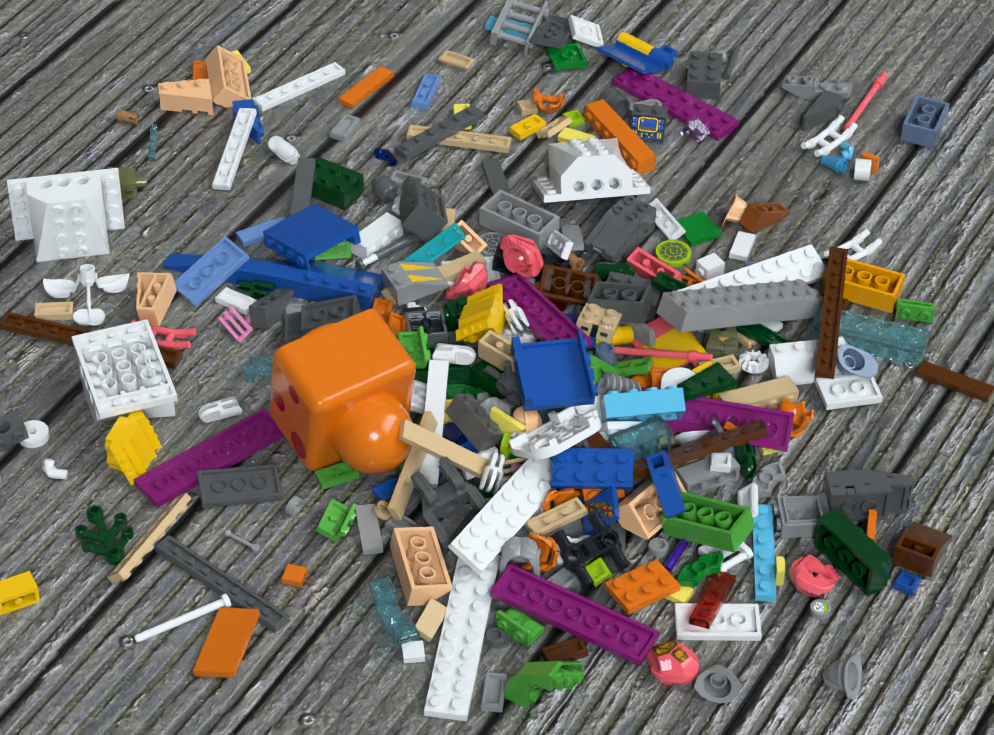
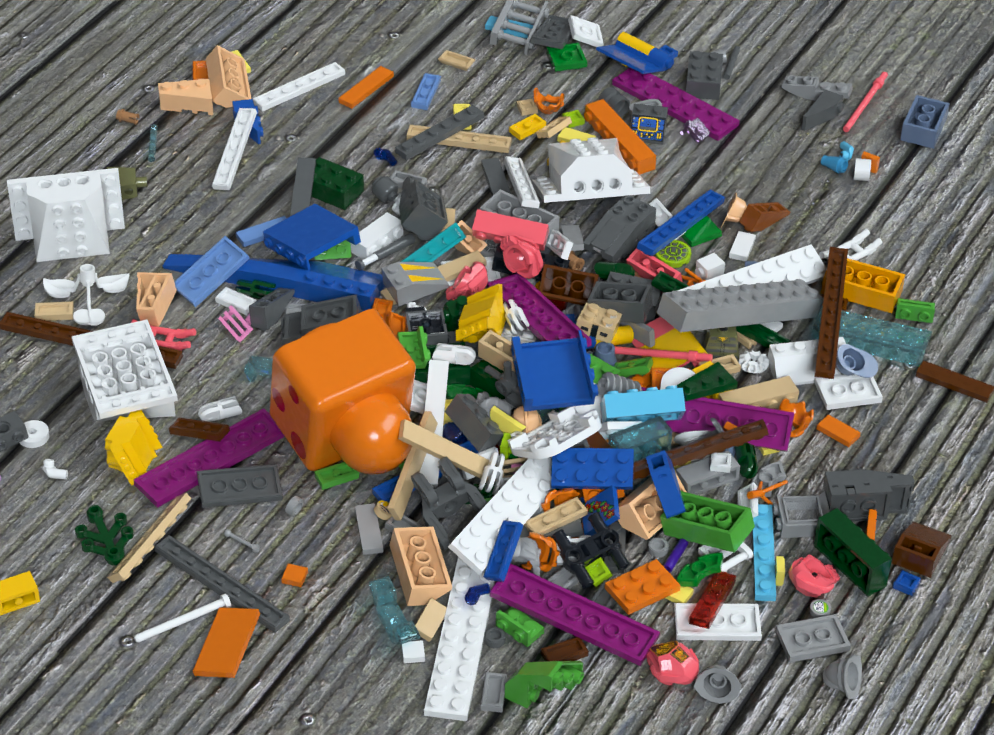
white arm [268,136,300,165] -> none
bright green bracket [315,498,357,543] -> none
light grey tile [329,114,360,142] -> none
white piece [801,115,858,157] -> none
none -> reddish brown tile [169,418,230,442]
none -> clear blue arm [465,583,490,605]
none -> coral brick [472,209,549,251]
none -> blue tile [483,521,524,582]
none -> white tile [503,156,540,208]
none -> blue plate [637,190,725,256]
none -> orange plant [747,480,788,505]
none -> light grey plate [775,614,851,663]
none -> orange tile [817,414,861,448]

